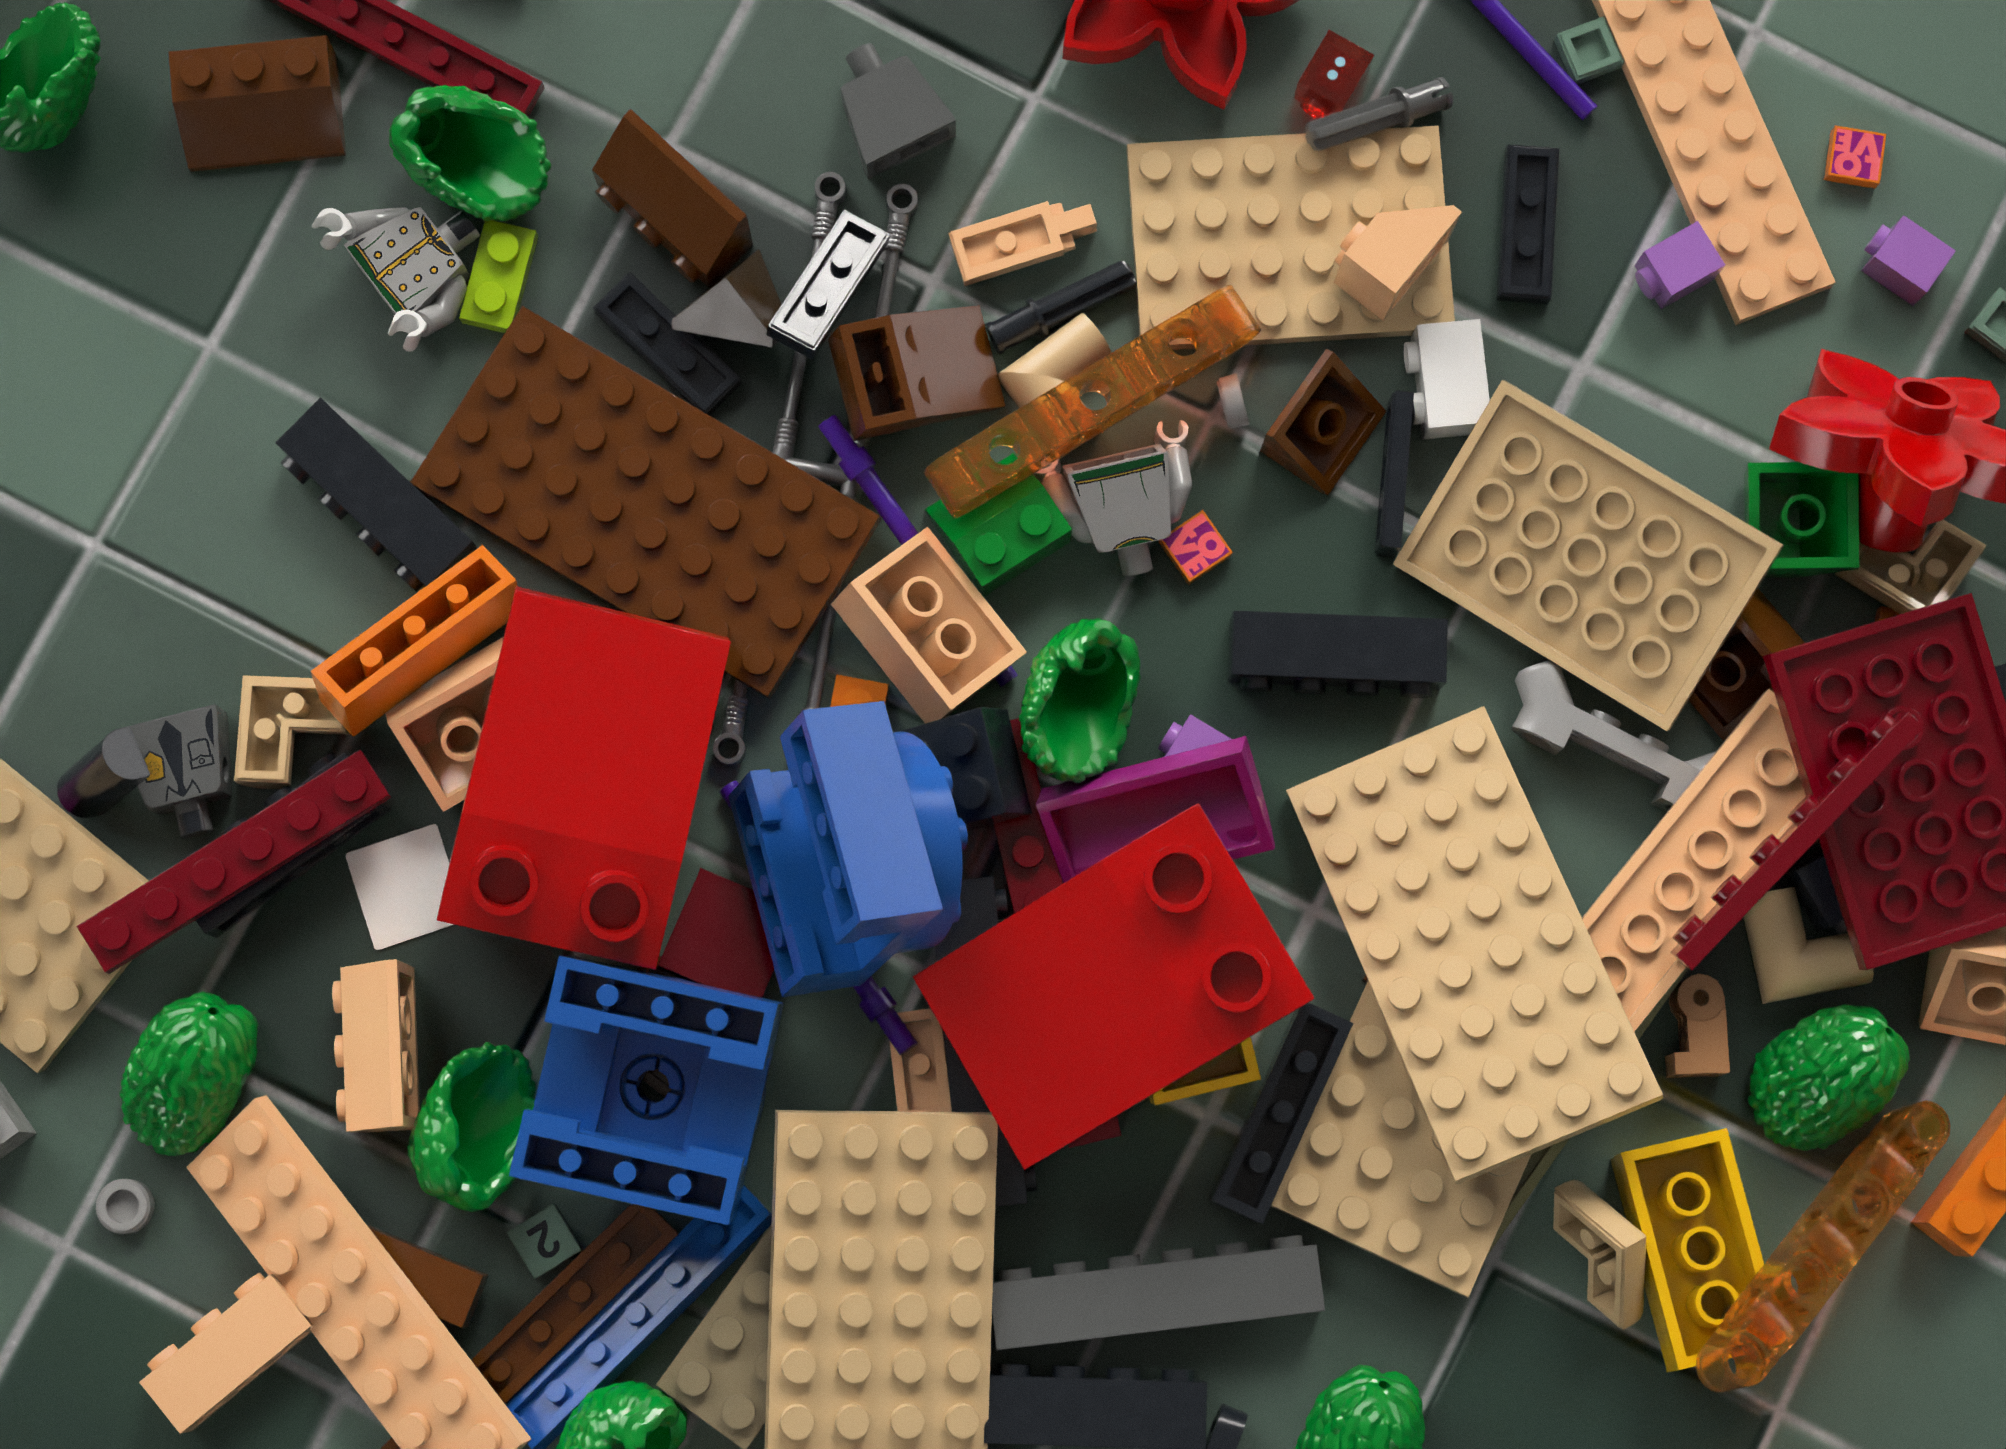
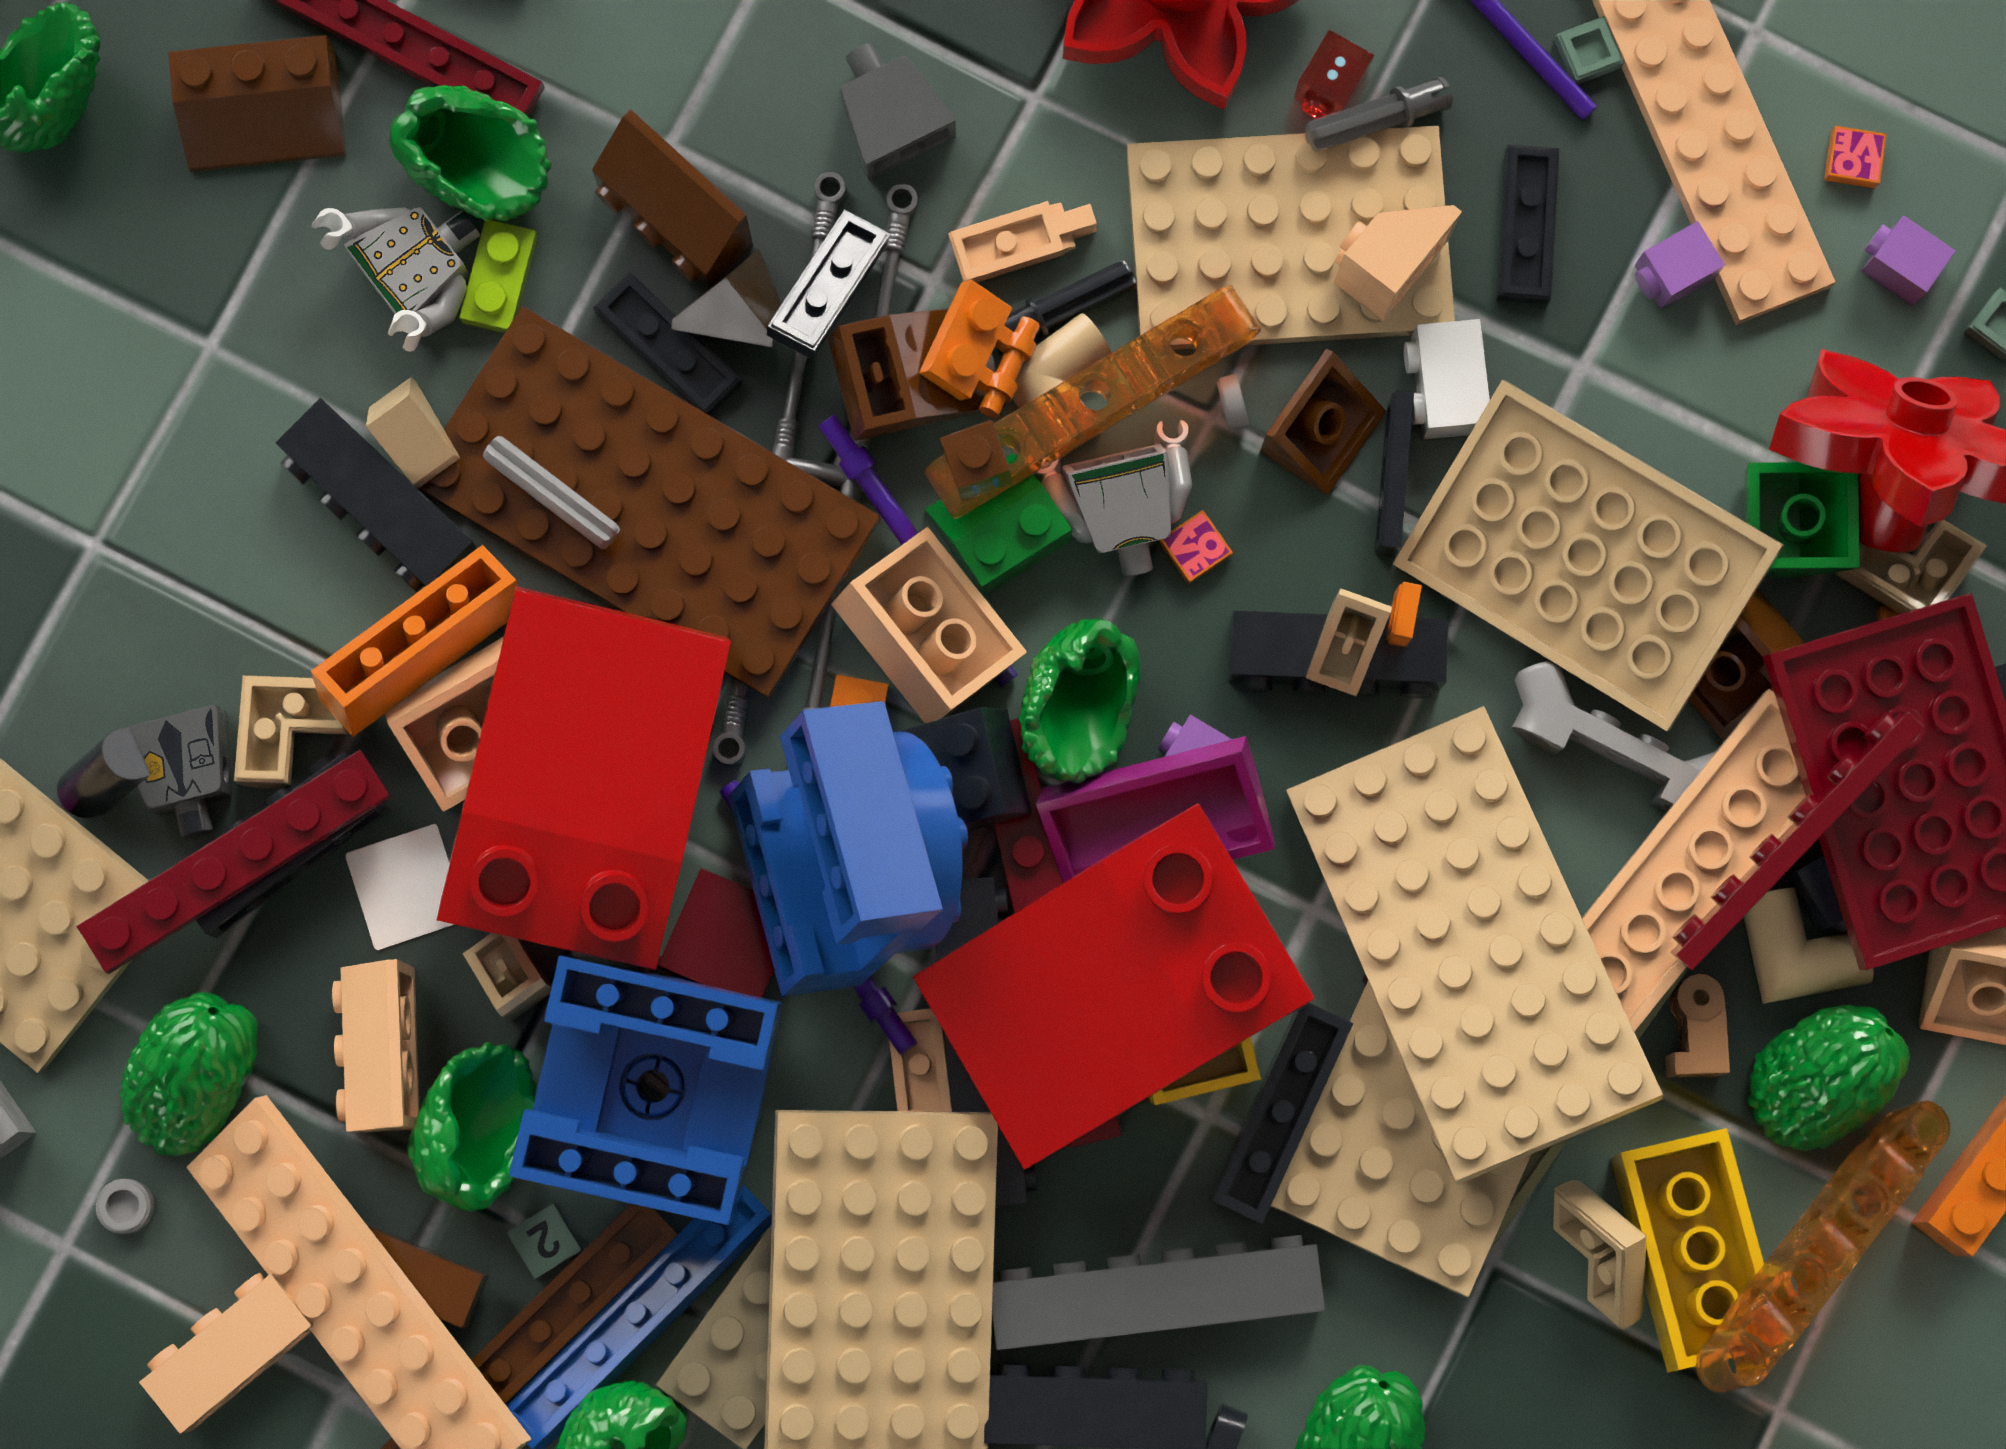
none -> tan slope [366,377,460,489]
none -> tan slope [463,933,552,1021]
none -> light grey axle [483,436,620,549]
none -> orange plate [919,279,1040,418]
none -> reddish brown brick [940,419,1012,502]
none -> tan slope [1306,588,1392,696]
none -> orange tile [1386,582,1422,647]

